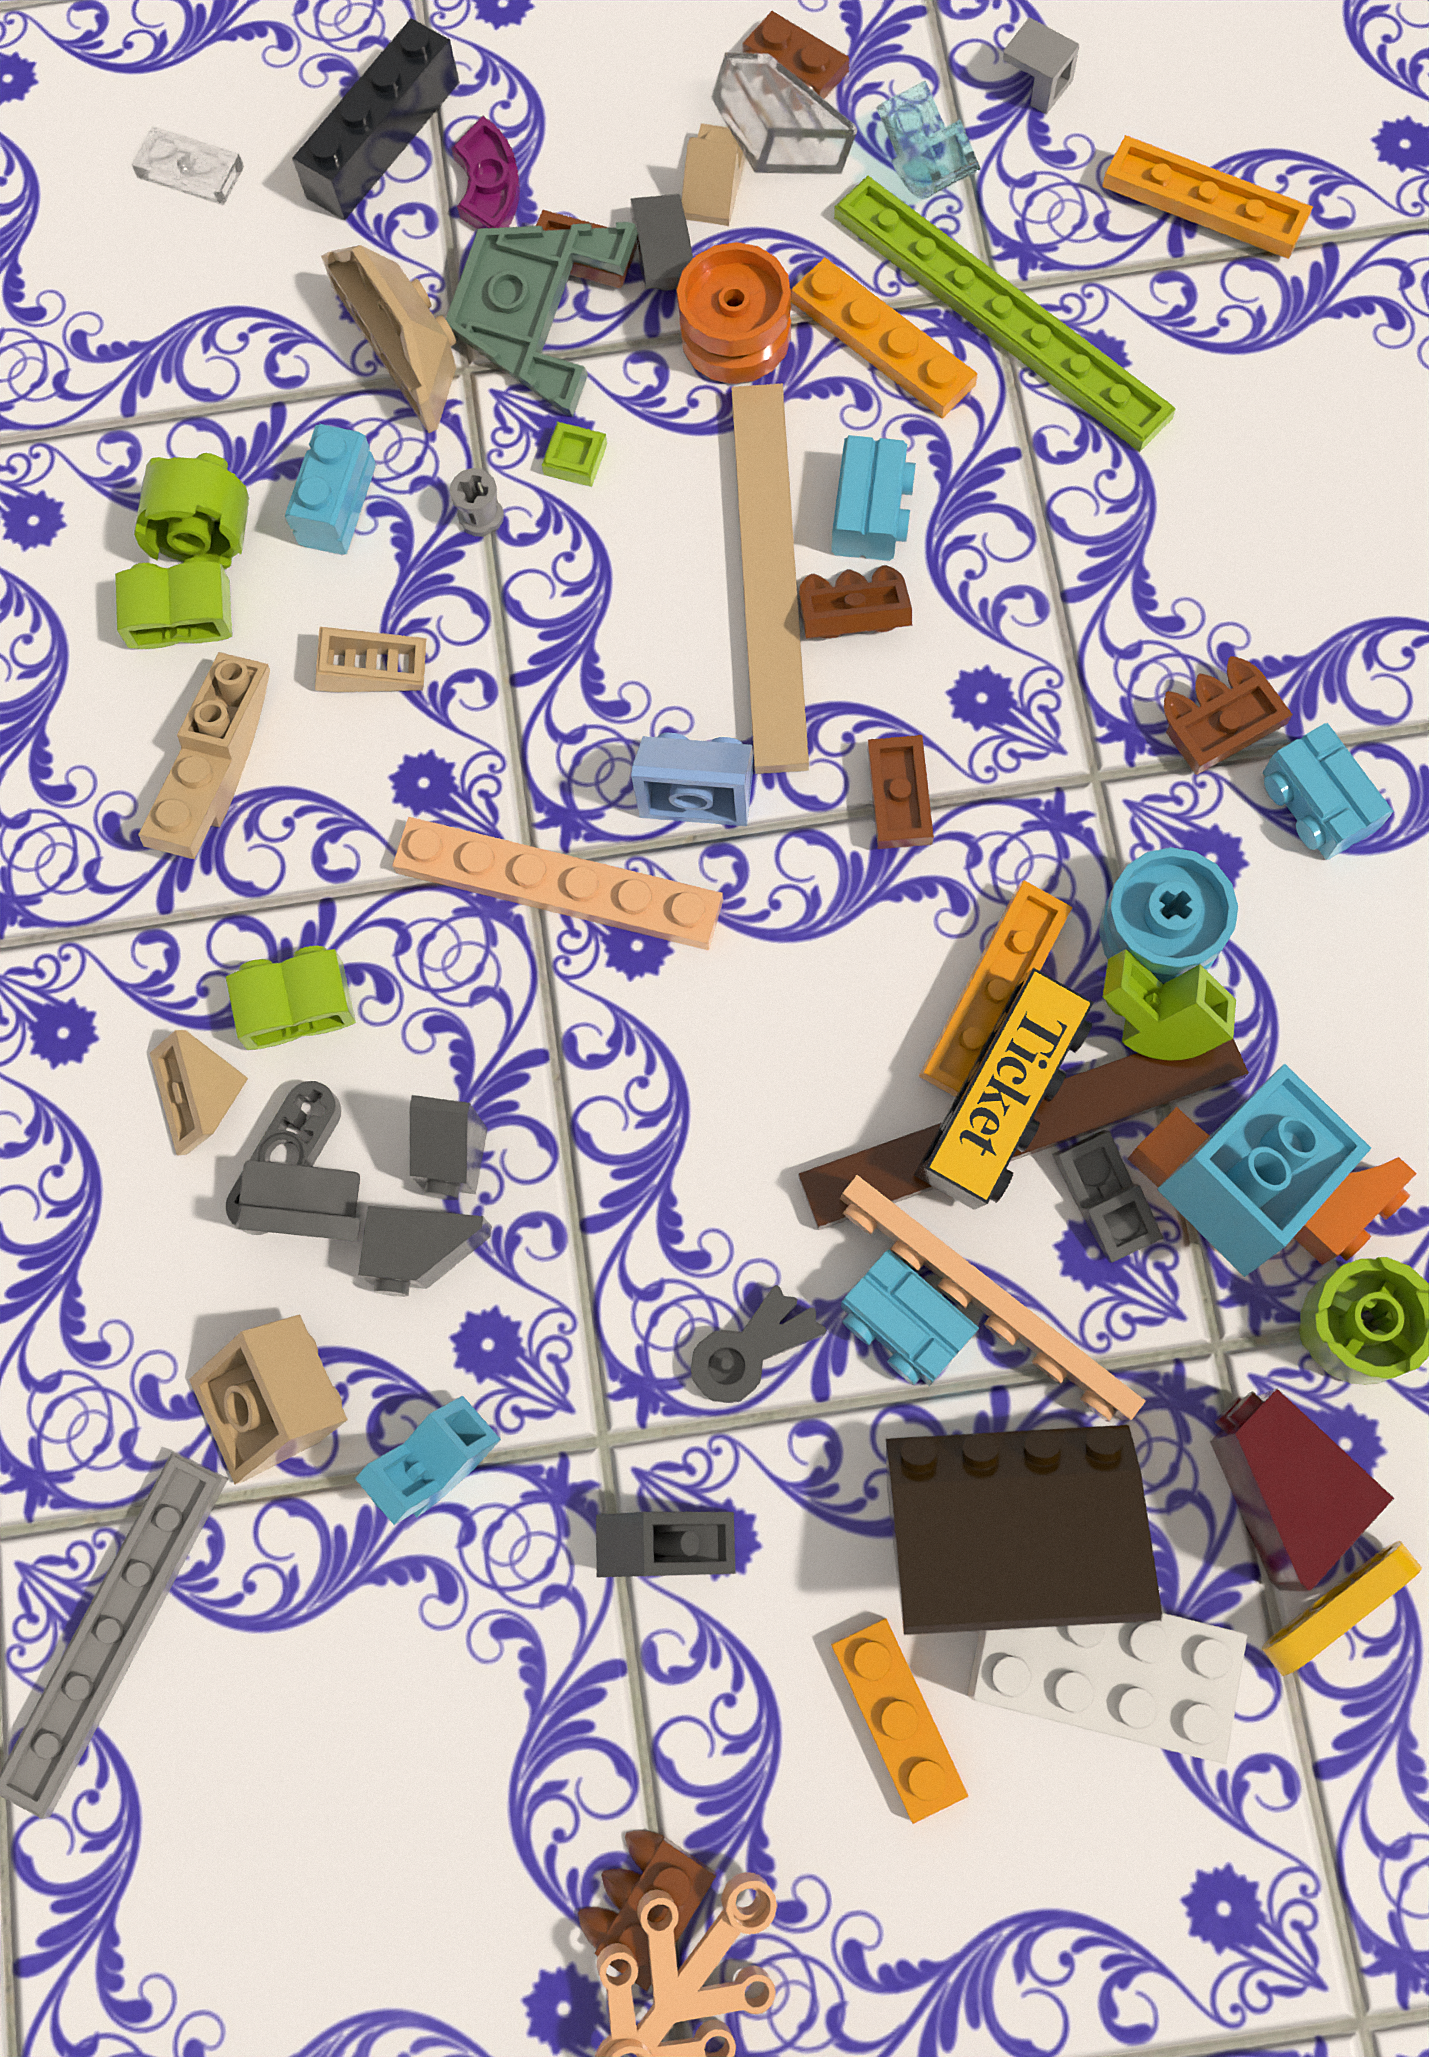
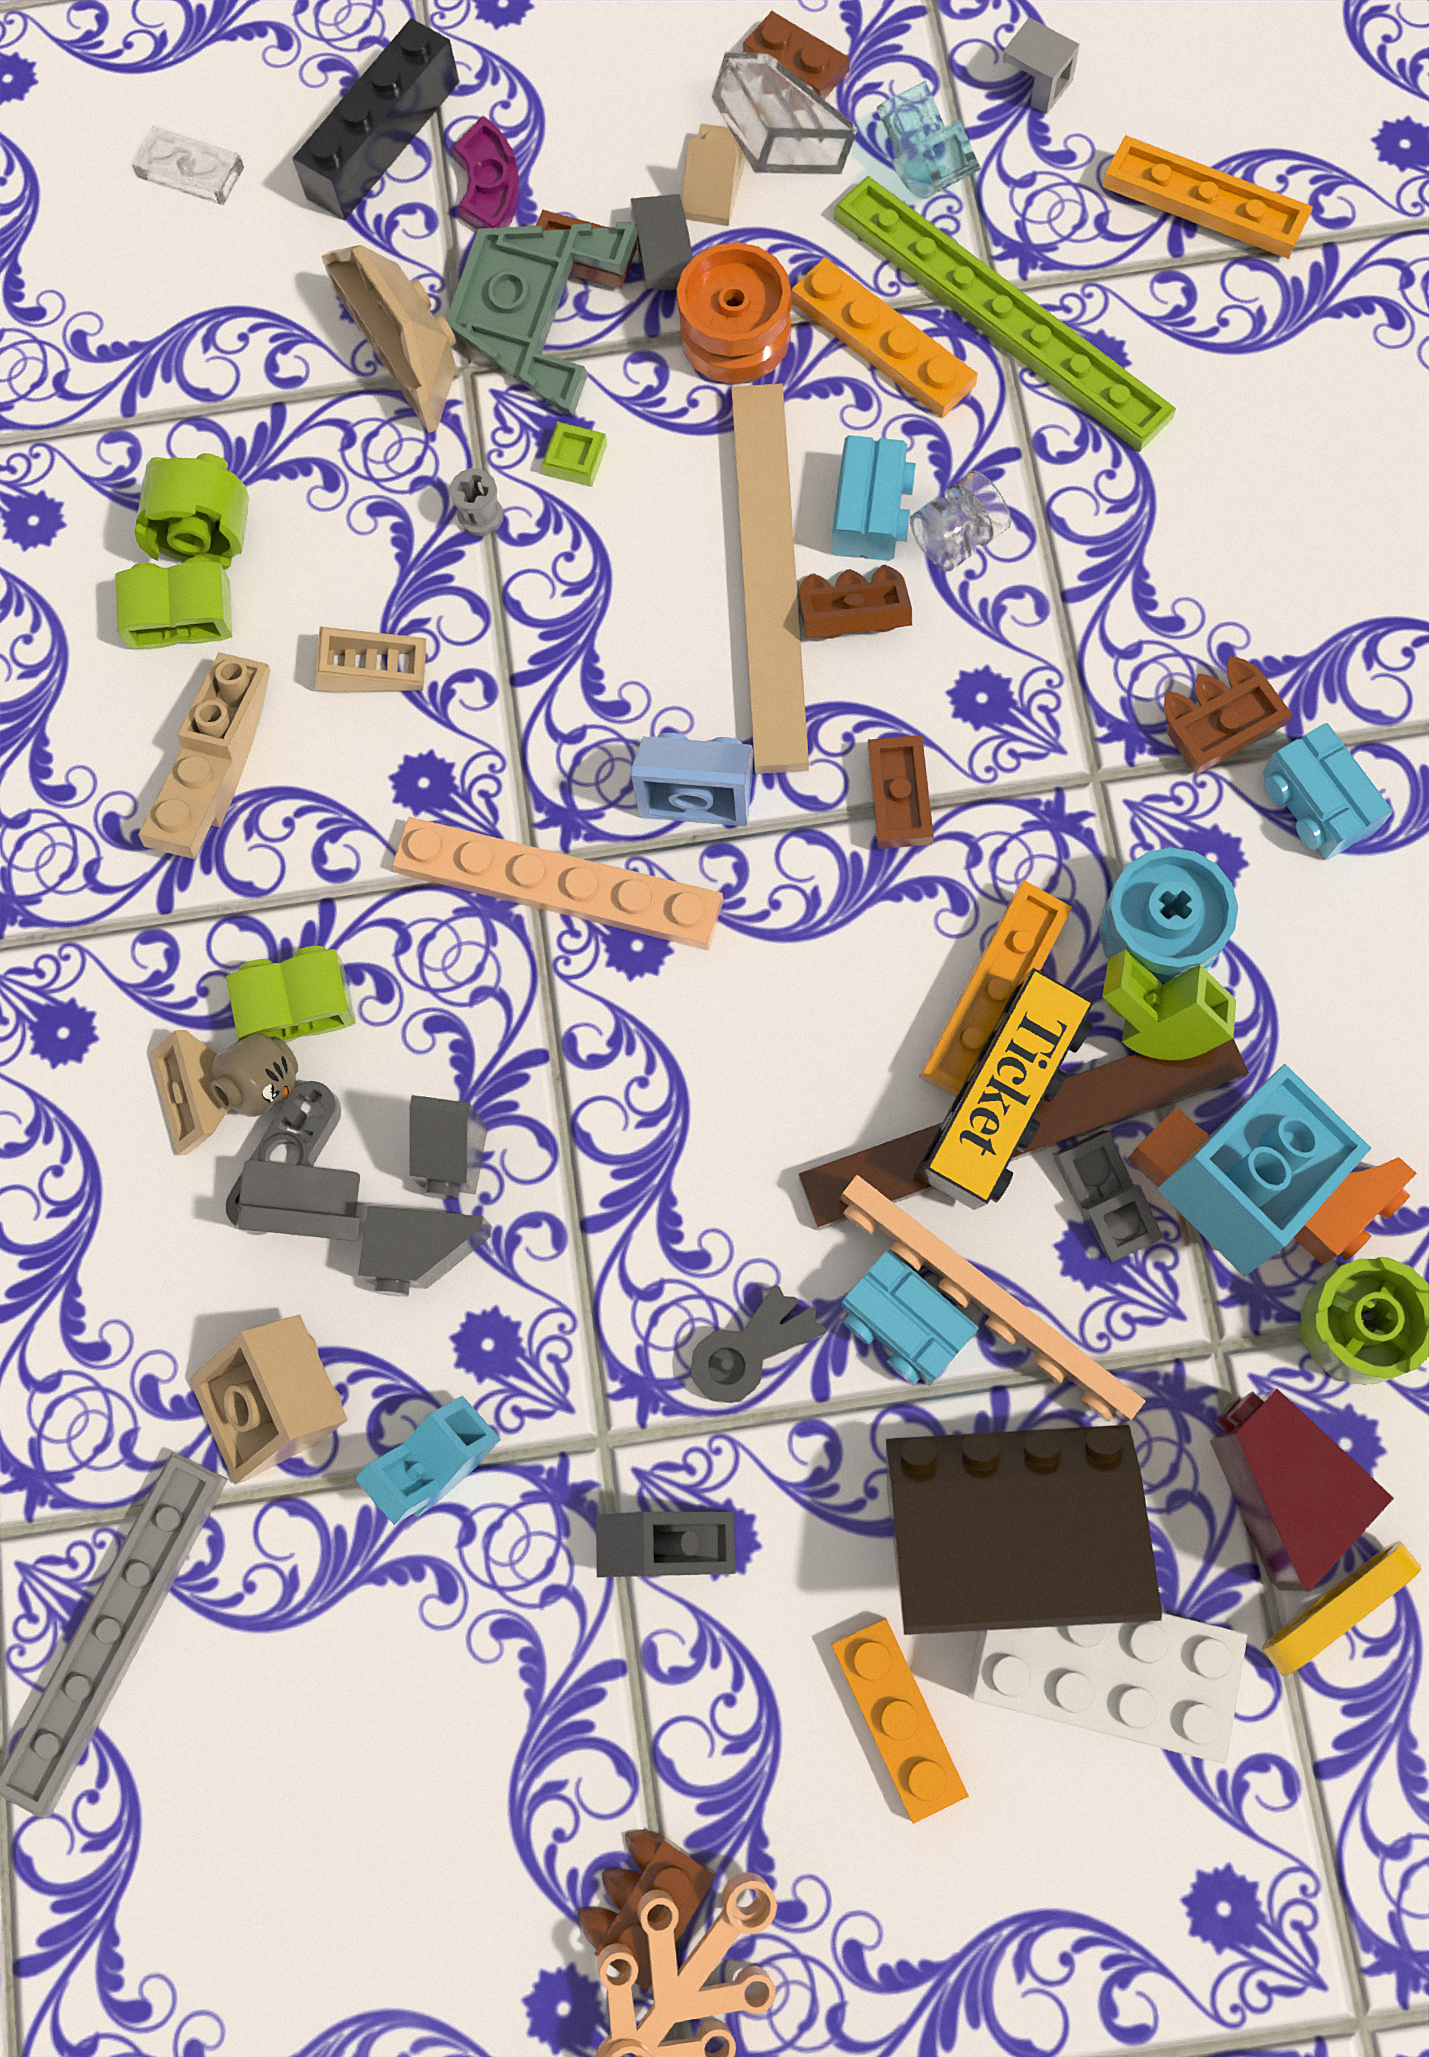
medium azure brick [285,424,376,555] -> none
none -> dark tan head [210,1033,298,1117]
none -> clear wheel [910,471,1011,572]

